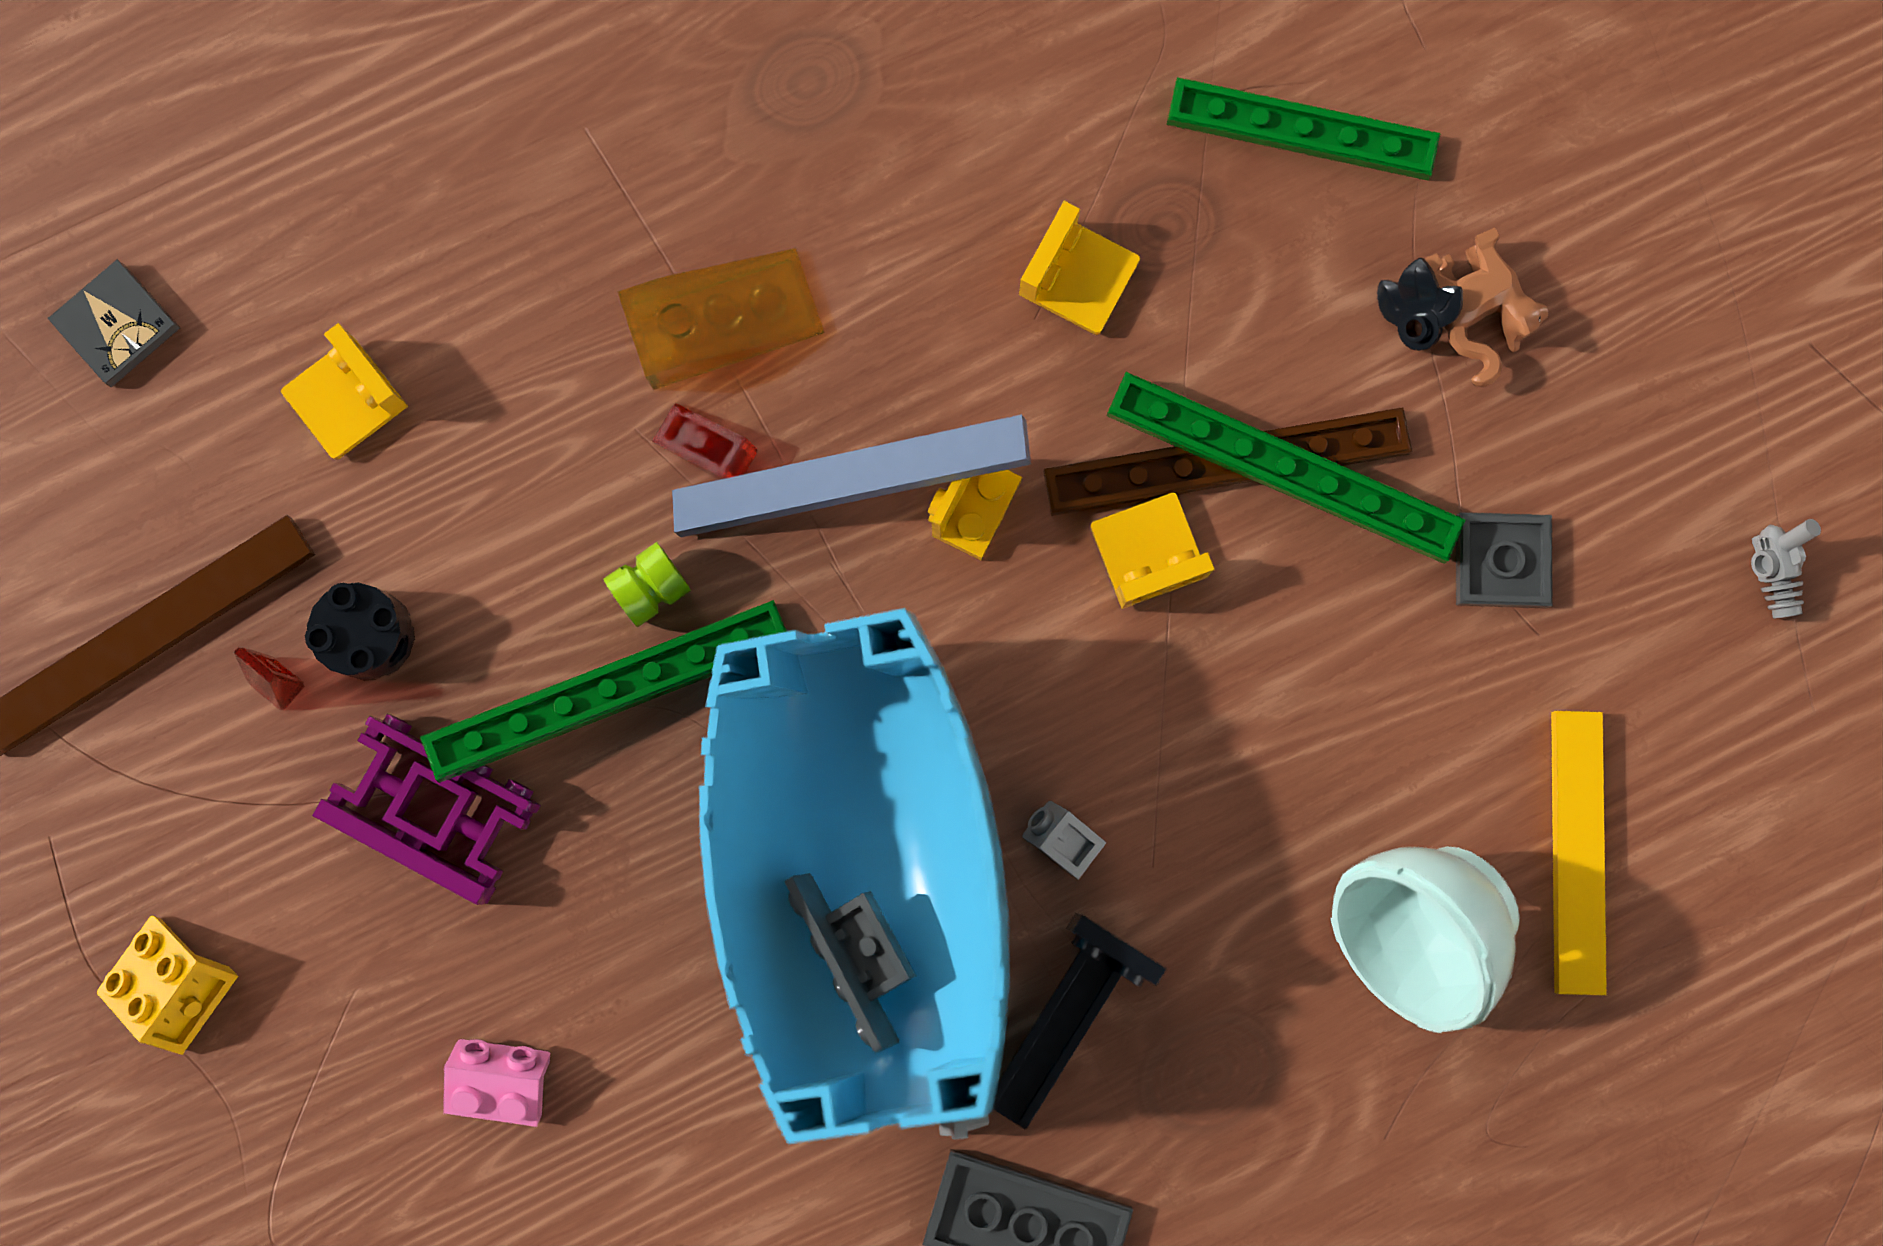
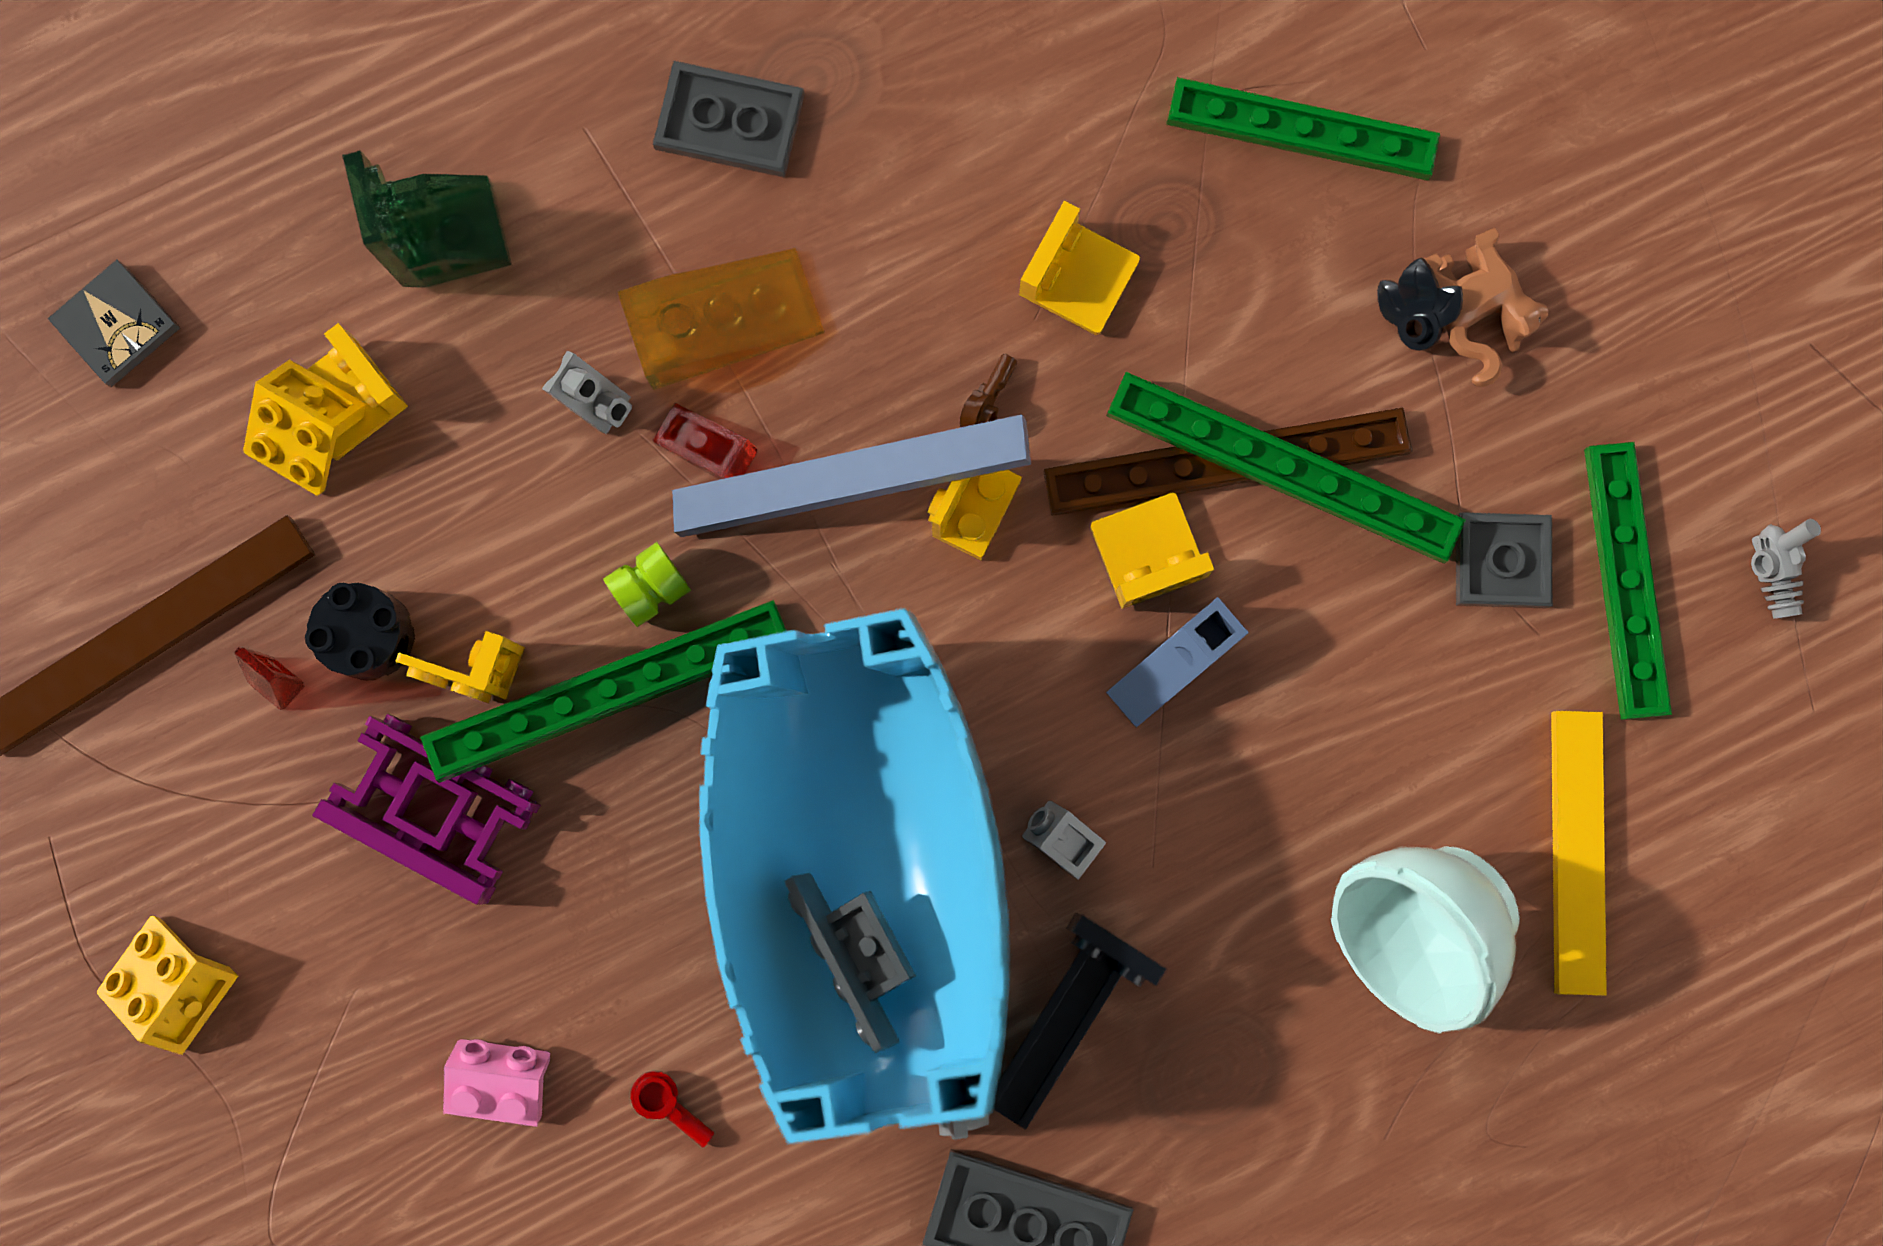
none -> yellow bracket [243,359,367,496]
none -> clear green bracket [342,150,512,288]
none -> yellow bracket [395,631,524,703]
none -> light grey hips [542,351,632,434]
none -> red plate [630,1071,715,1148]
none -> dark grey tile [653,61,805,178]
none -> reddish brown plate [960,354,1017,427]
none -> sand blue slope [1106,597,1249,728]
none -> green tile [1584,442,1672,720]

